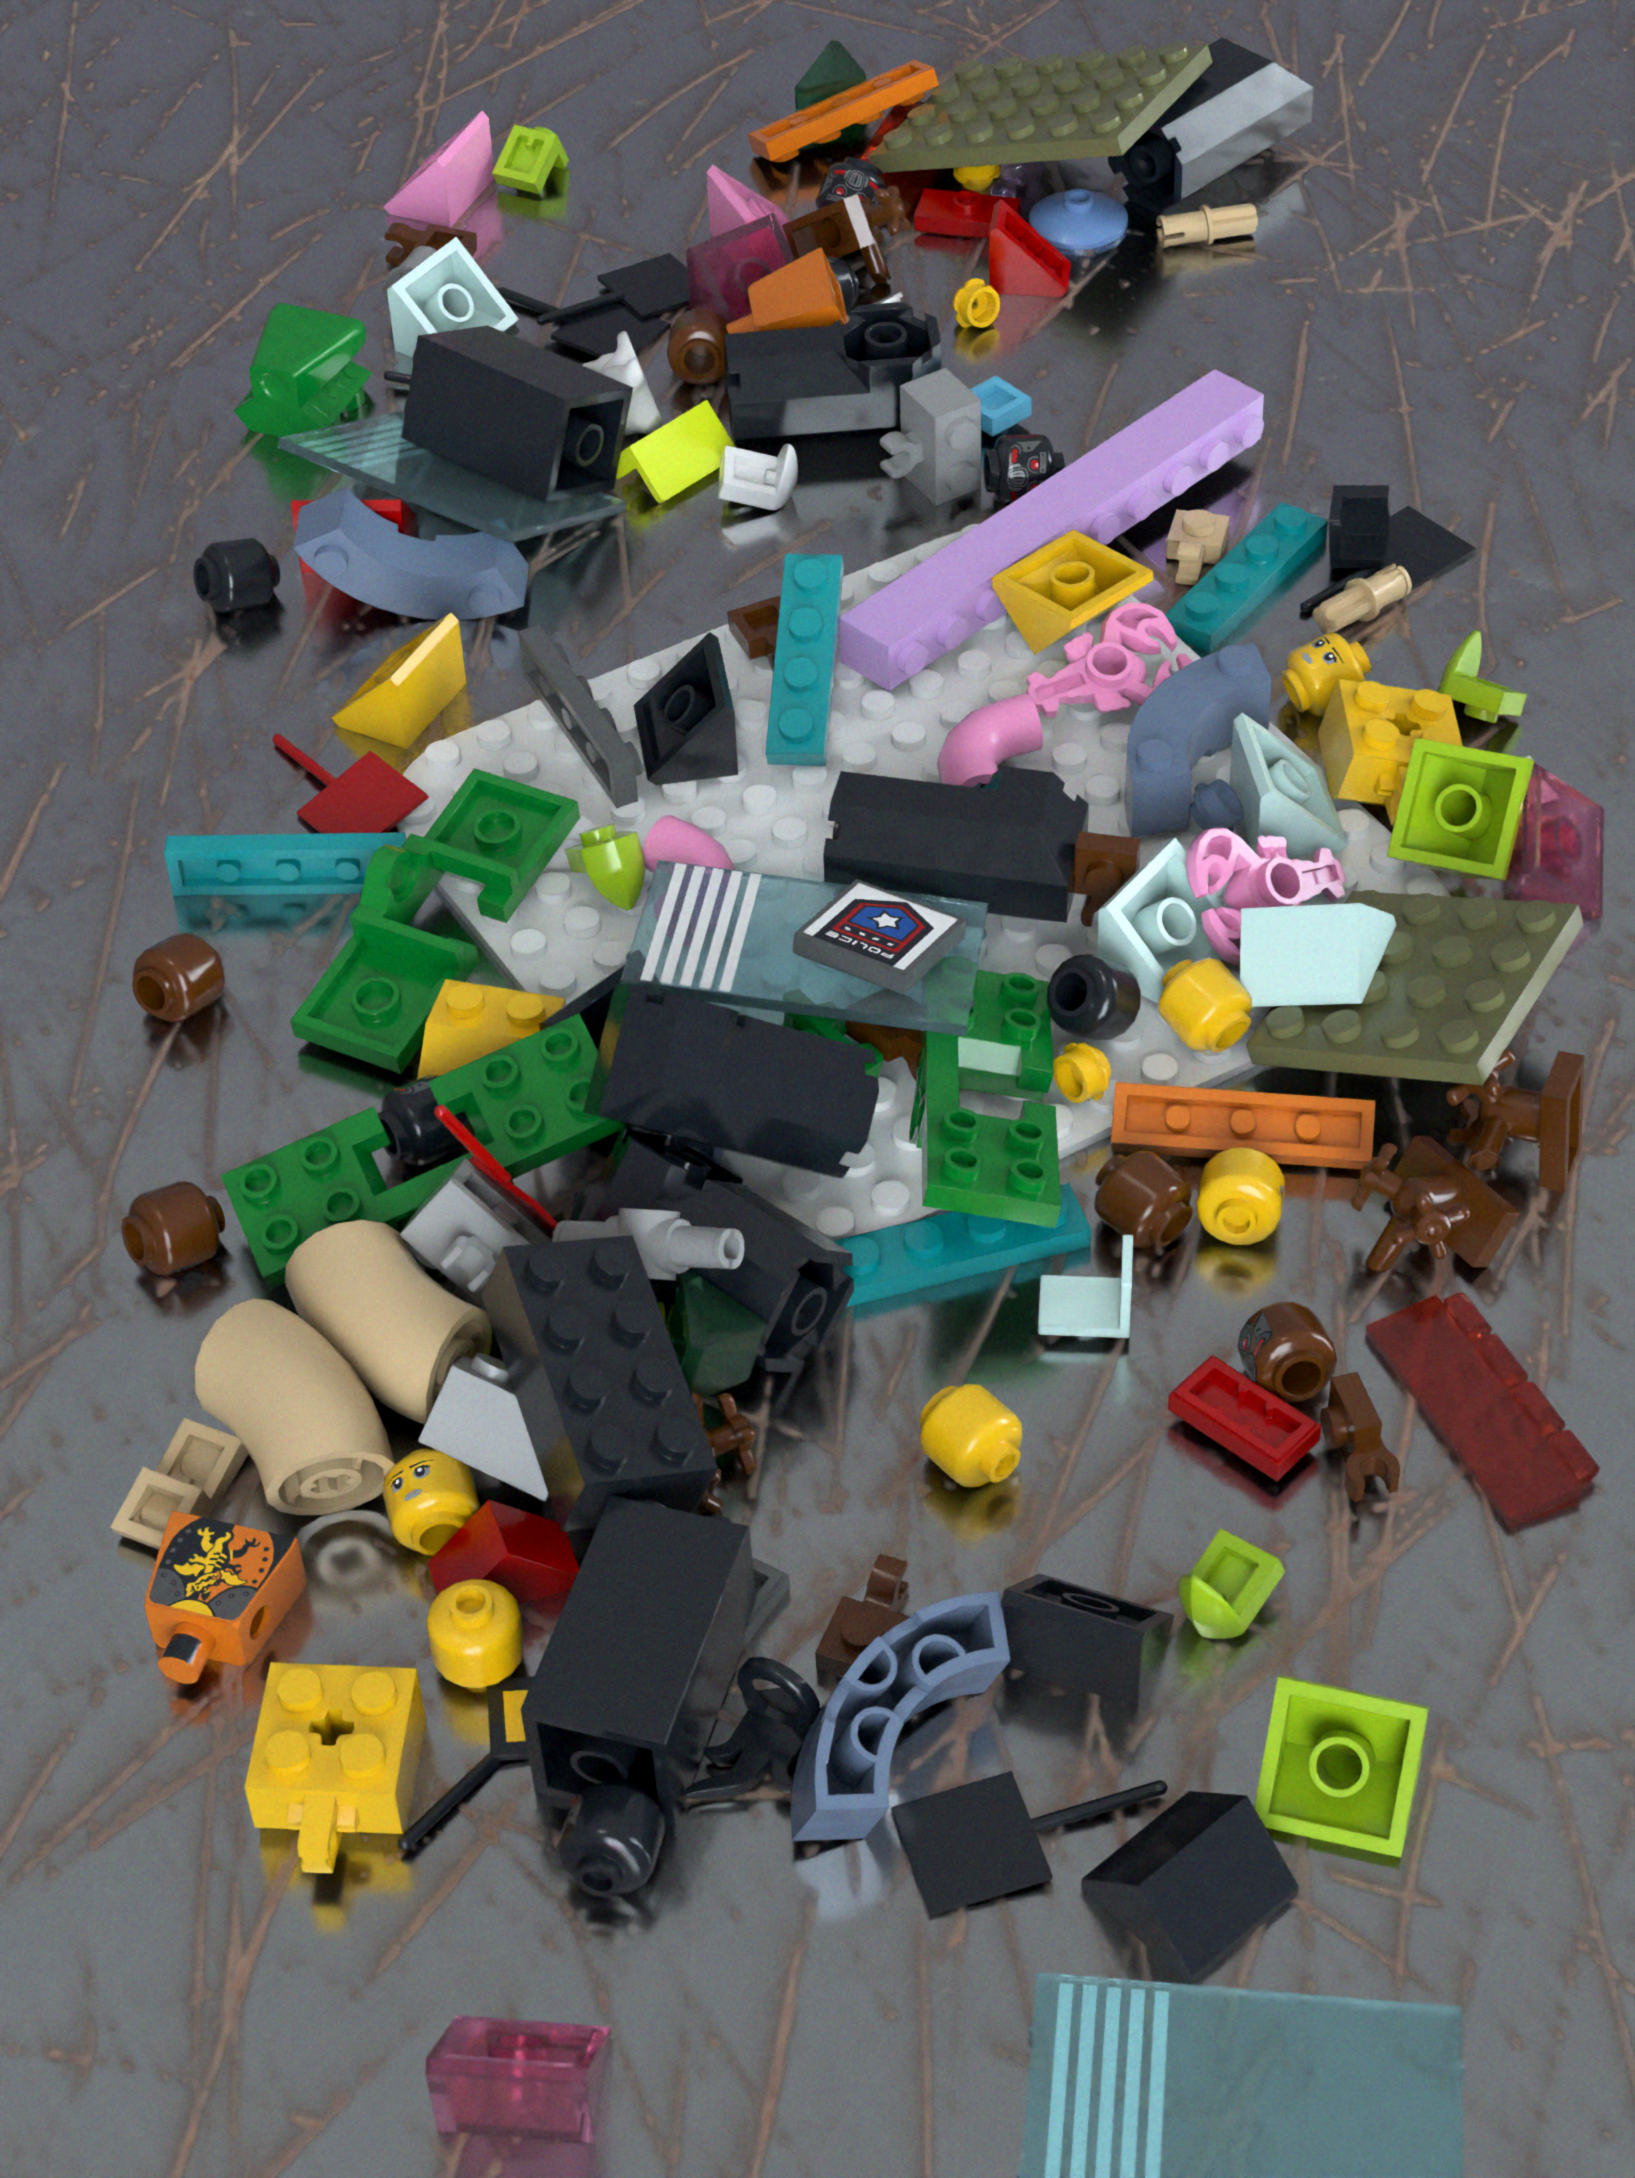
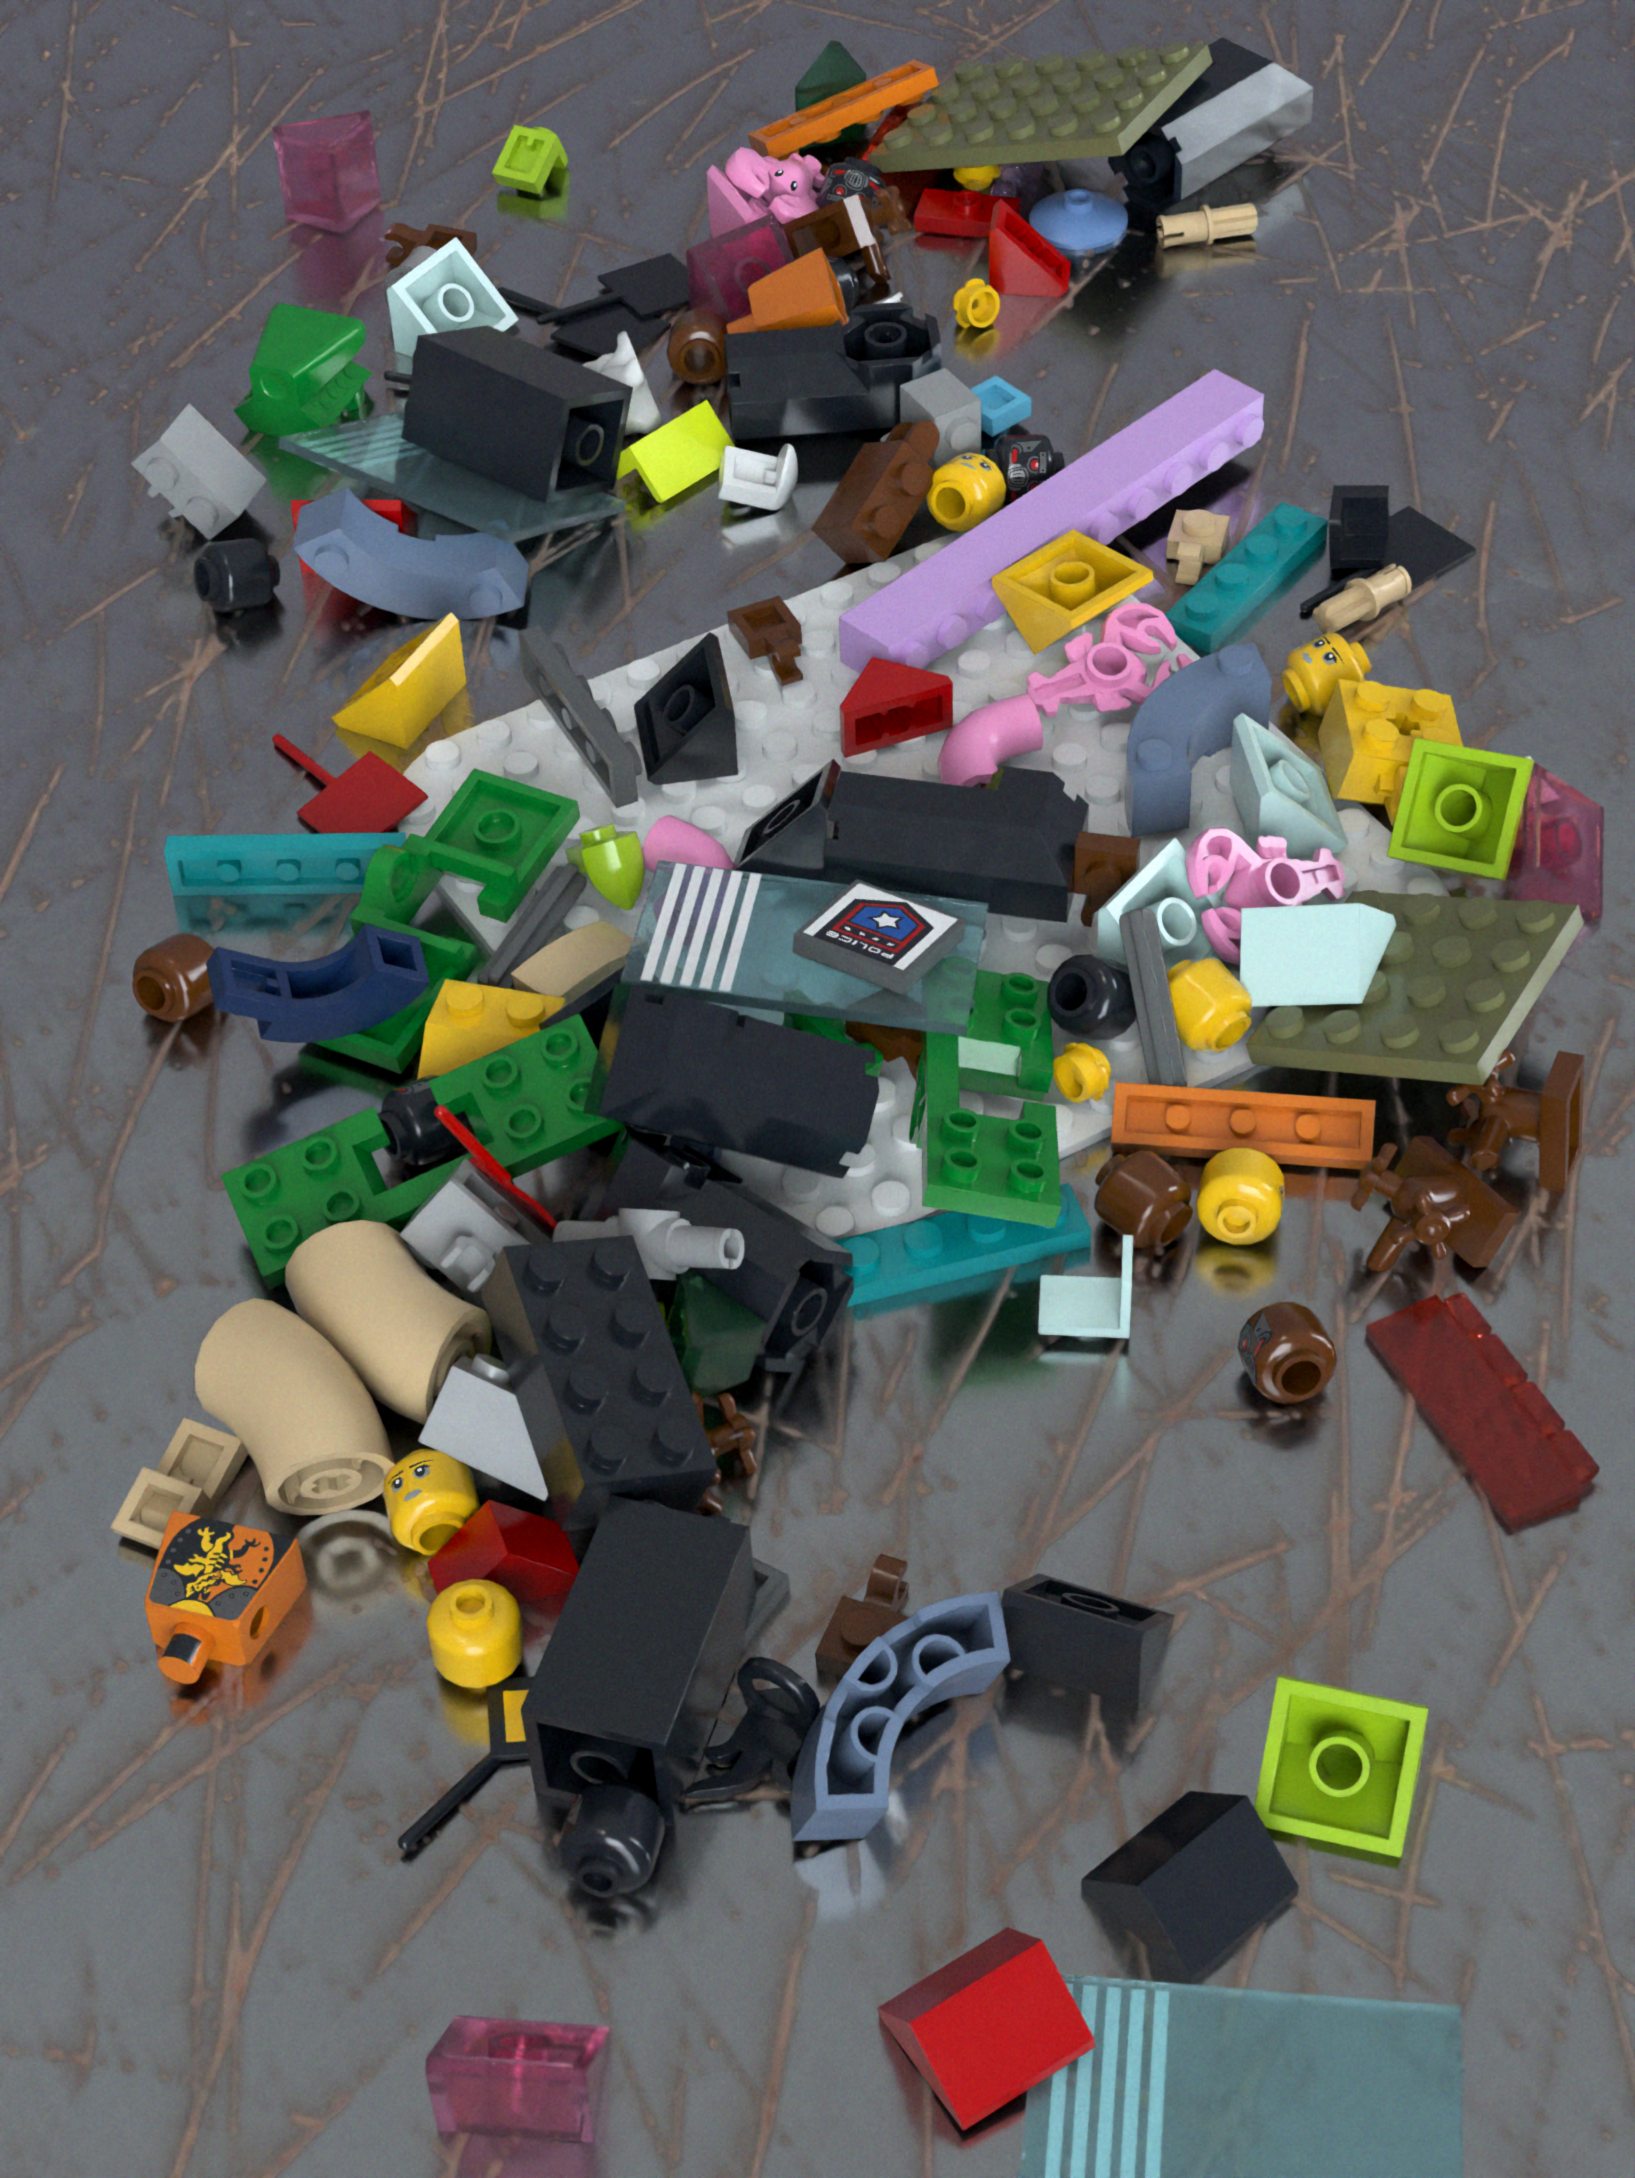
reddish brown head [121,1181,225,1276] -> none
yellow hinge [244,1662,426,1874] -> none
bright pink slope [383,111,494,228] -> none
teal plate [765,554,844,766] -> none
black piece [891,1771,1168,1917] -> none
yellow head [919,1384,1023,1487] -> none
red plate [1168,1355,1321,1481] -> none
lime plate [1177,1528,1286,1639] -> none
sand blue plate [1190,779,1244,832] -> none
reddish brown plate [1320,1372,1400,1502] -> none
lime plate [1437,630,1527,723] -> none
none -> light grey brick [130,403,267,540]
none -> dark blue arch [206,924,430,1043]
none -> clear pink slope [272,110,382,235]
none -> dark grey axle [477,863,587,990]
none -> tan slope [510,920,648,1004]
none -> bright pink animal [725,147,825,225]
none -> black slope [729,759,841,892]
none -> reddish brown brick [811,420,940,564]
none -> red slope [840,657,953,758]
none -> red slope [877,1927,1096,2131]
none -> yellow head [926,453,1006,532]
none -> dark grey axle [1119,908,1188,1087]

